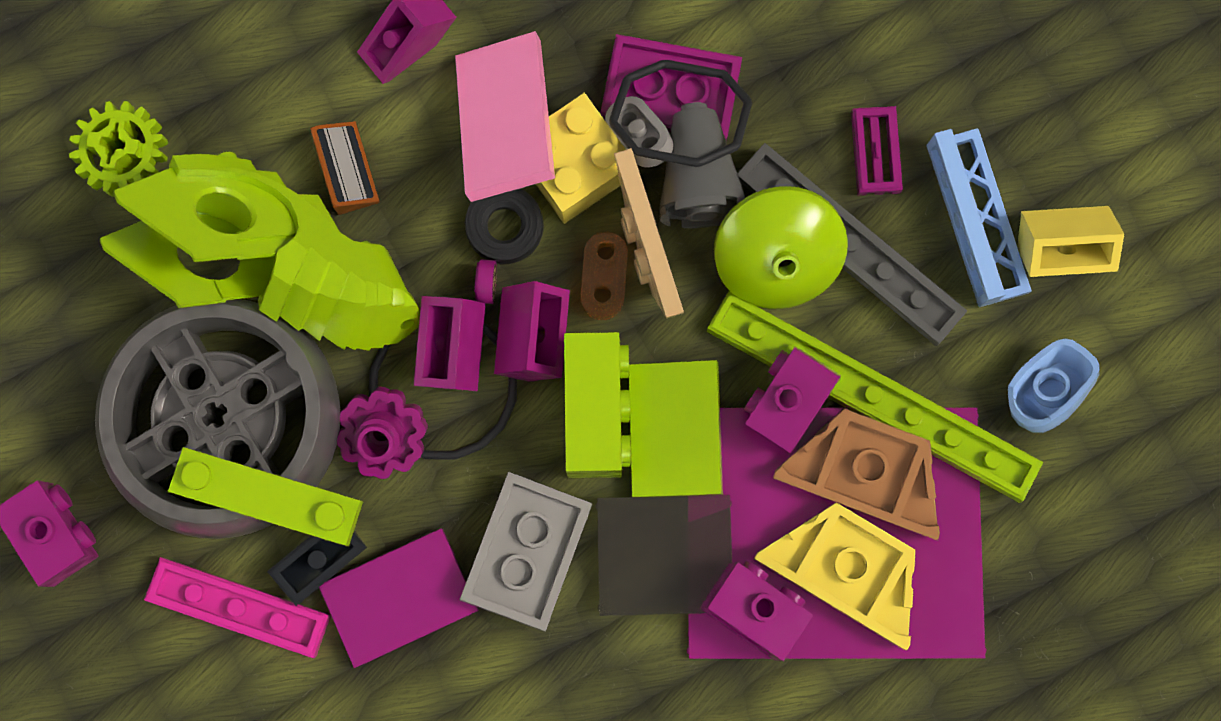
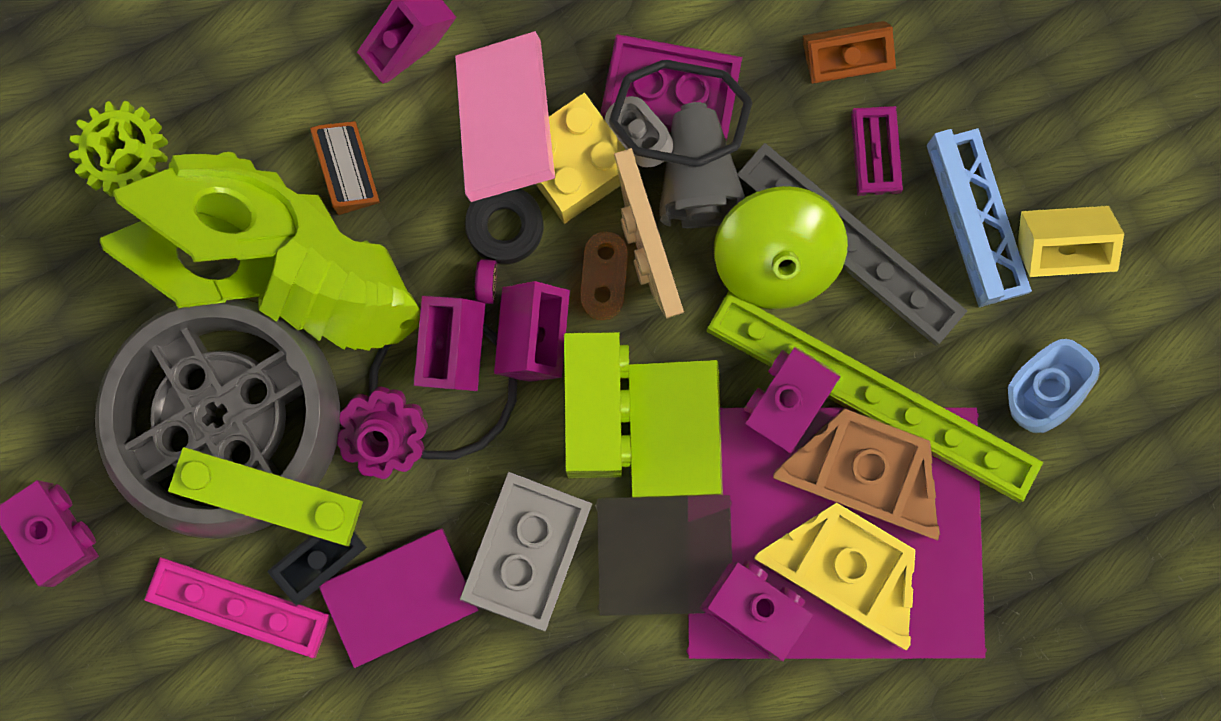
none -> dark orange slope [802,21,896,84]

